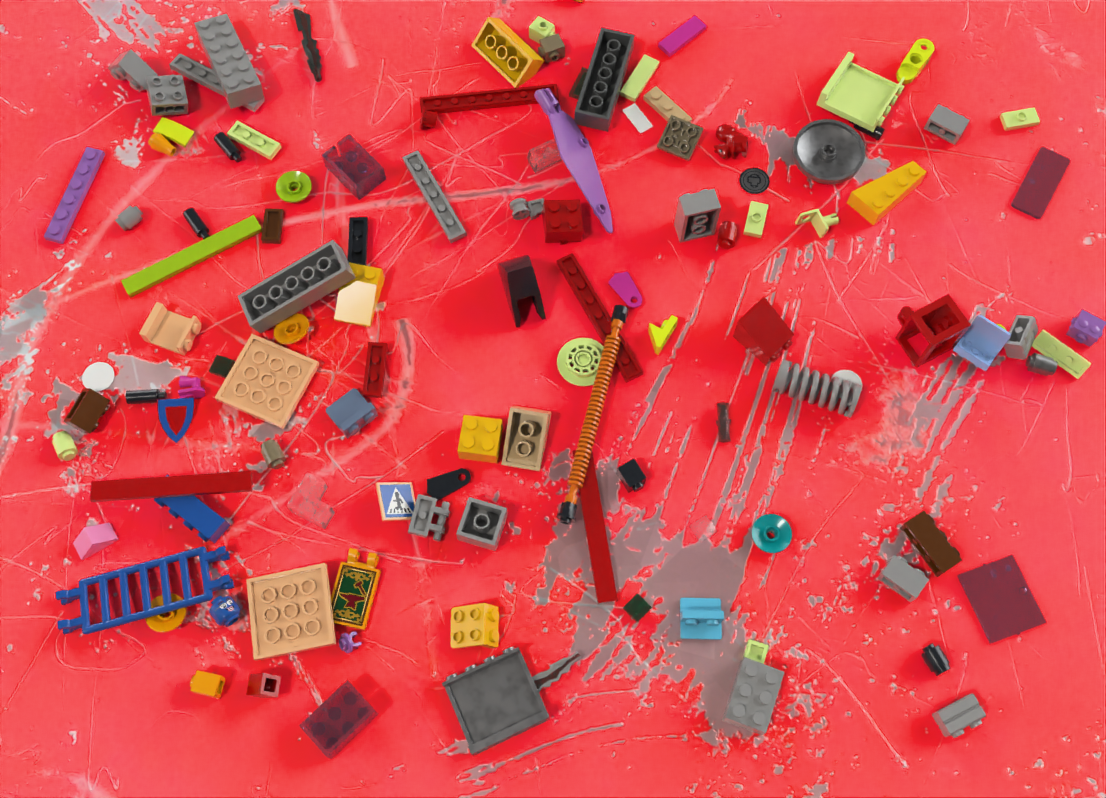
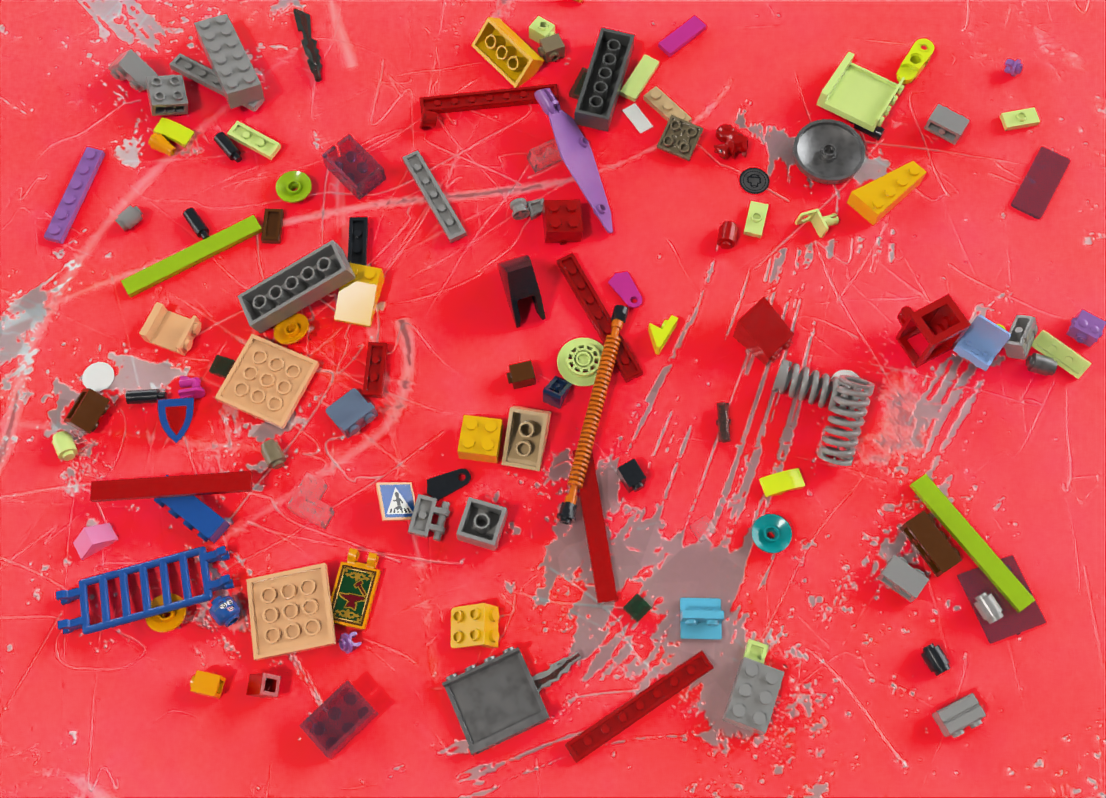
brick [674,188,721,243] -> none
none -> reddish brown brick [506,360,536,389]
none -> slope [543,376,572,409]
none -> red tile [564,650,714,763]
none -> neon yellow slope [759,468,805,497]
none -> light grey piece [817,375,875,466]
none -> lime tile [909,474,1035,613]
none -> light grey brick [973,592,1004,624]
none -> medium lavender plate [1004,59,1023,77]

